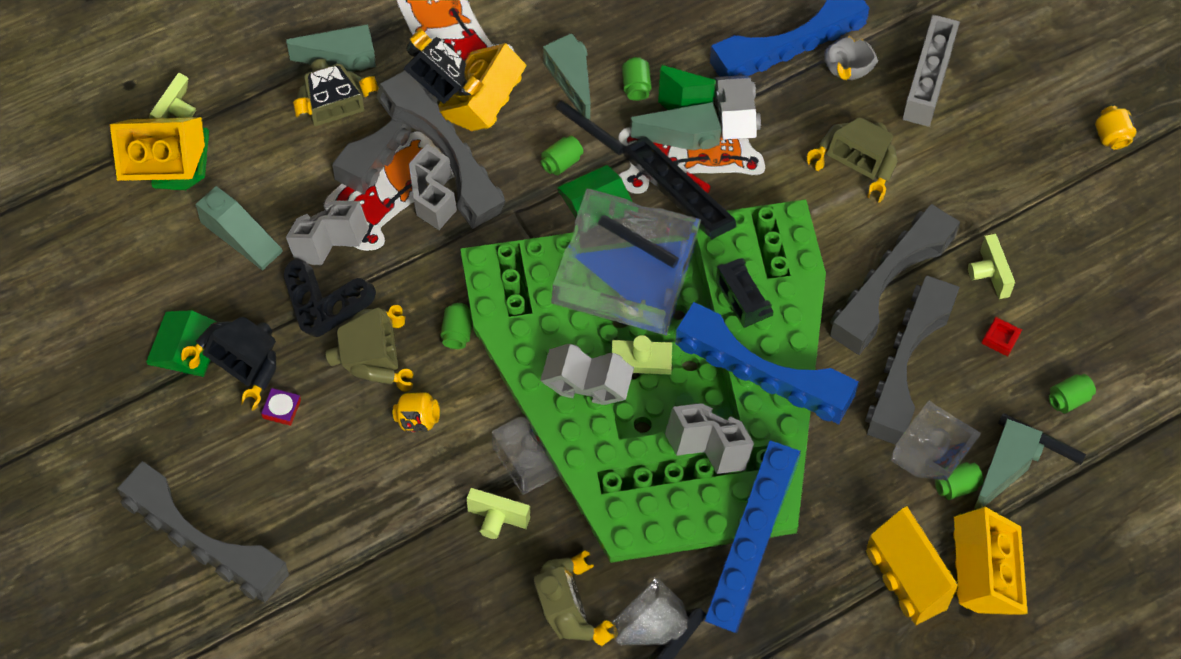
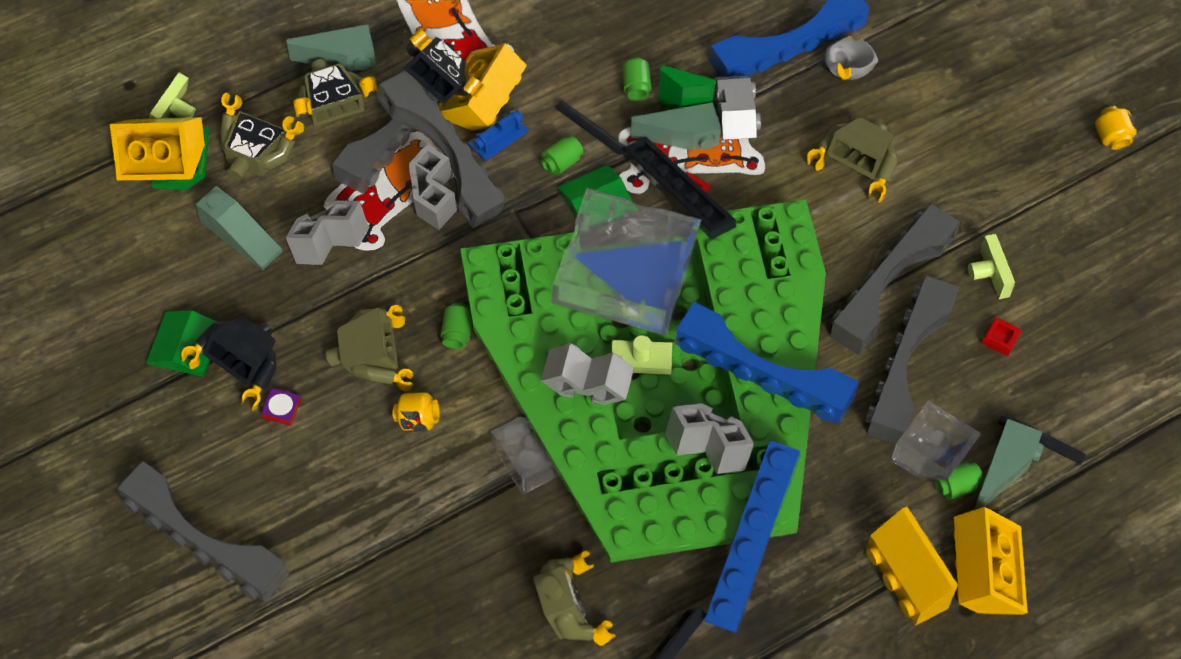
black beam [284,260,376,337] -> none
yellowish green tile [467,488,530,539] -> none
sand green slope [543,33,590,119] -> none
black bar [598,214,679,268] -> none
clear slope [612,578,688,645] -> none
black hinge [716,258,774,328] -> none
light grey brick [903,15,960,127] -> none
bright green brick [1049,374,1096,414] -> none
none -> torso [220,93,304,181]
none -> blue hinge [468,110,529,162]

